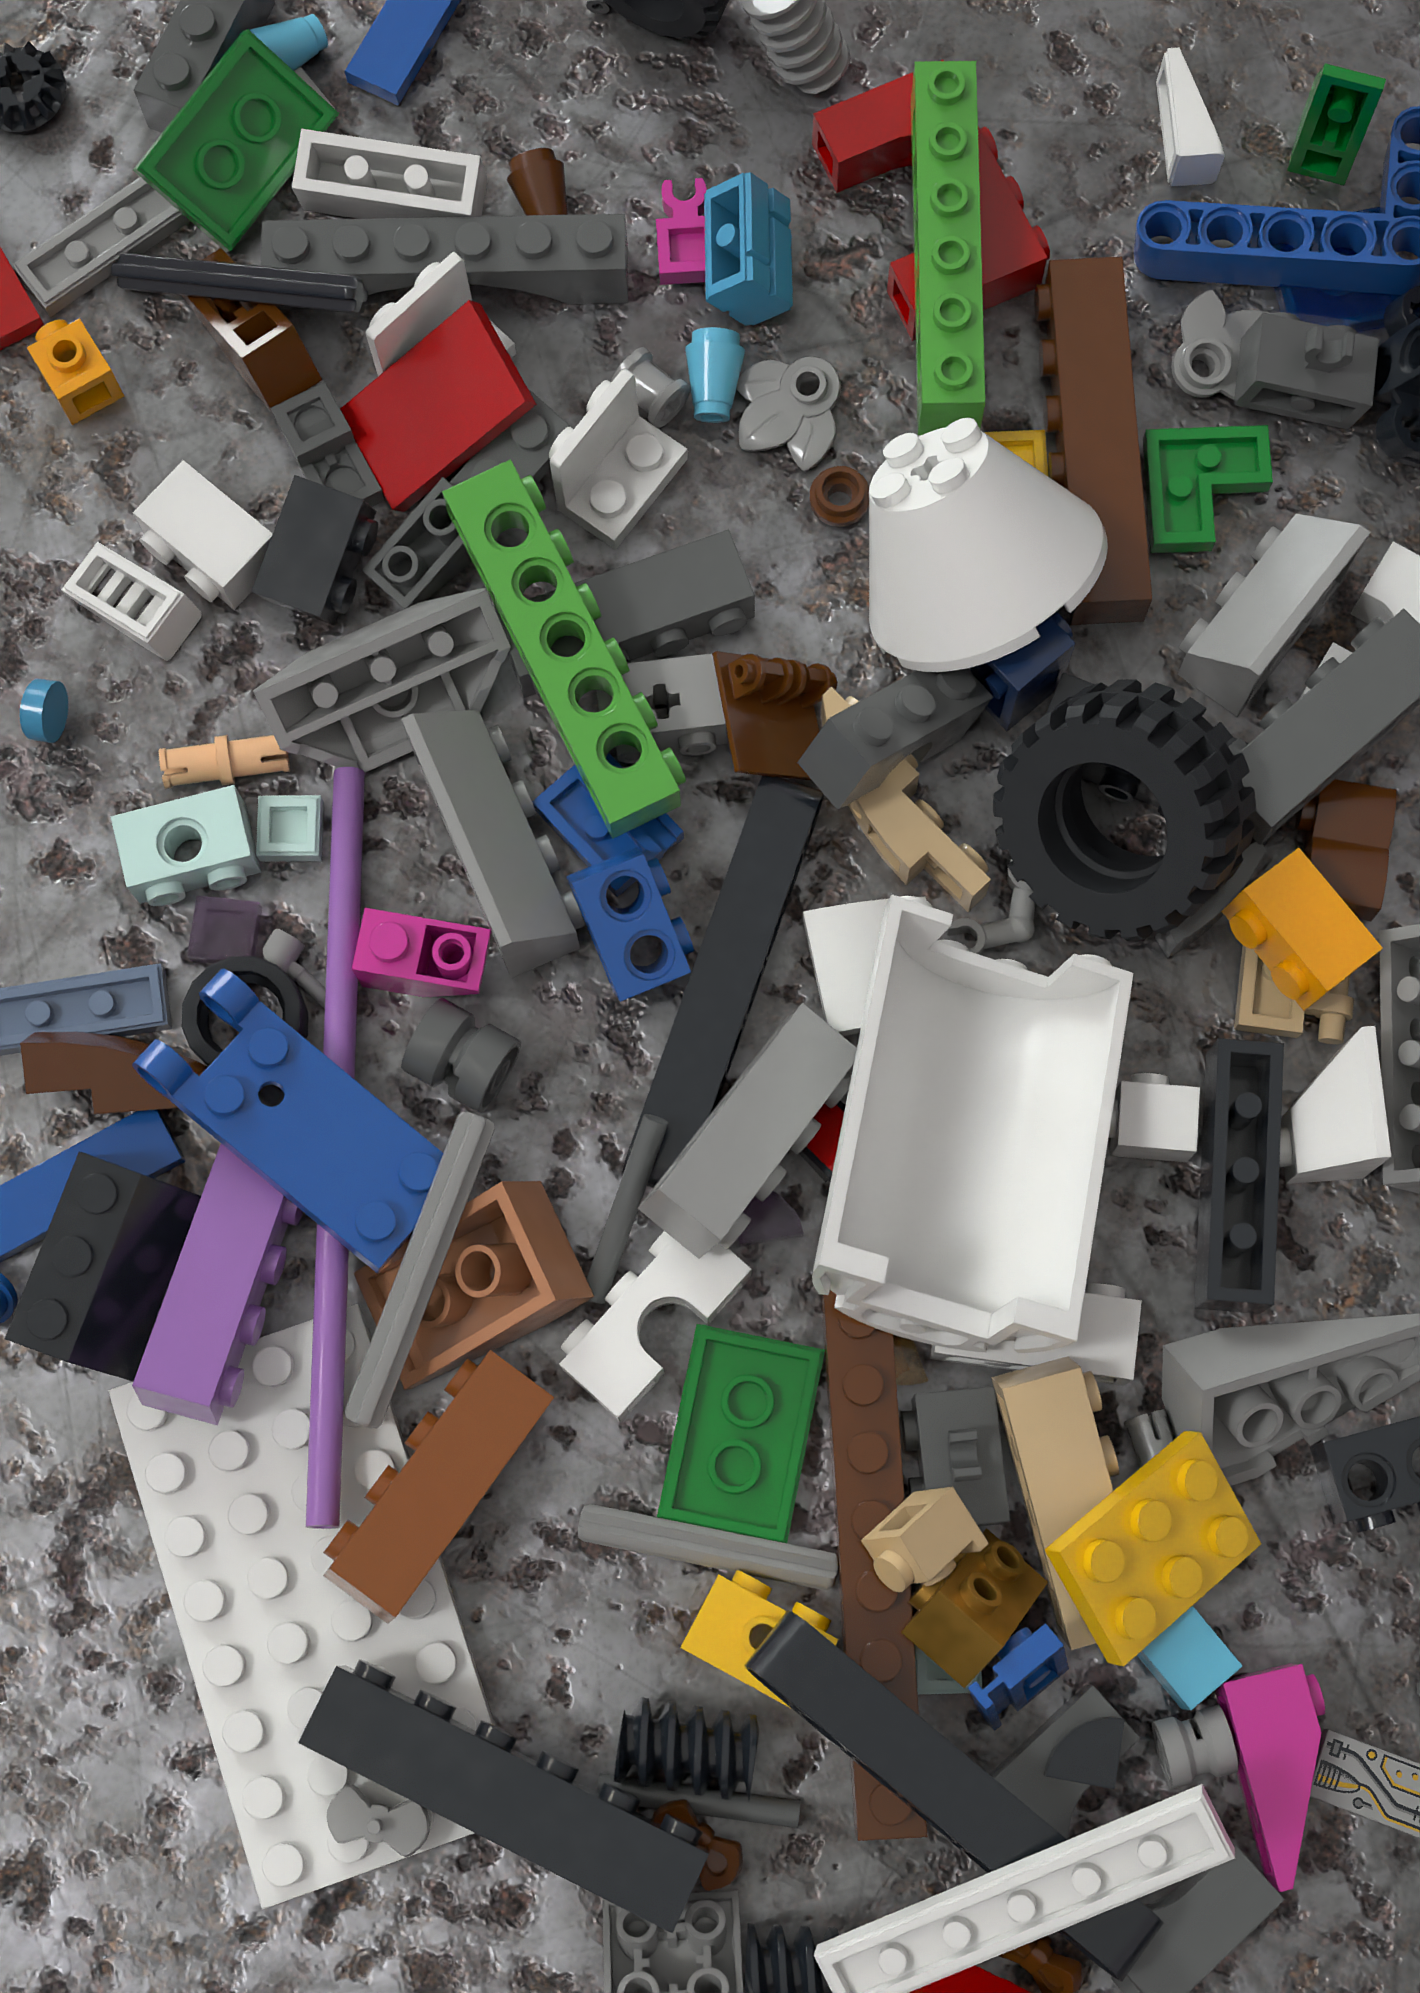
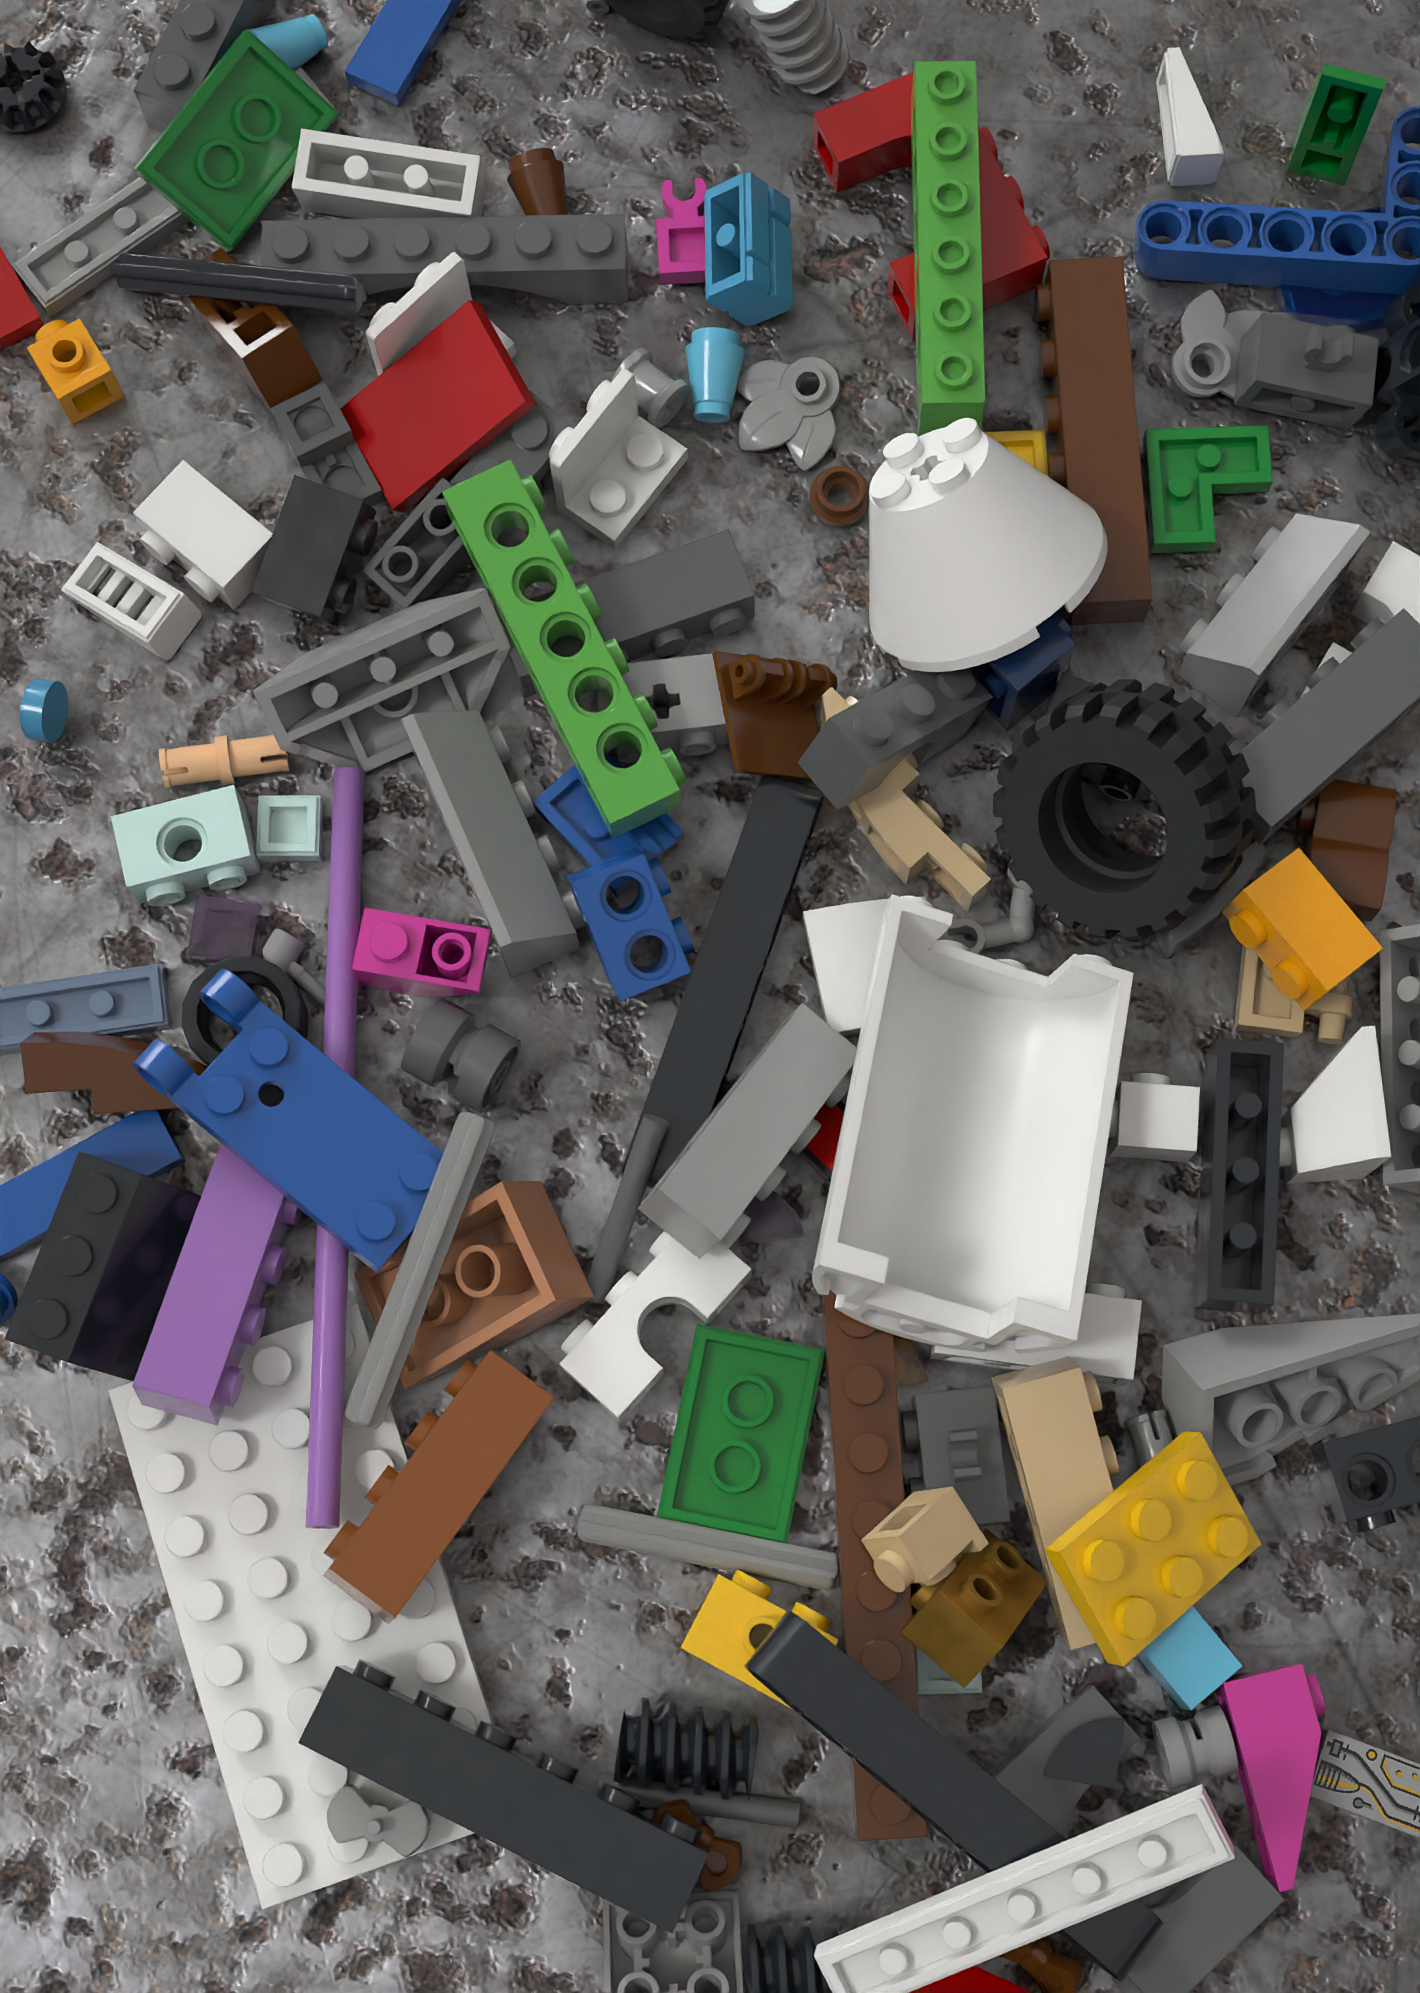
blue plate [968,1623,1069,1731] -> none

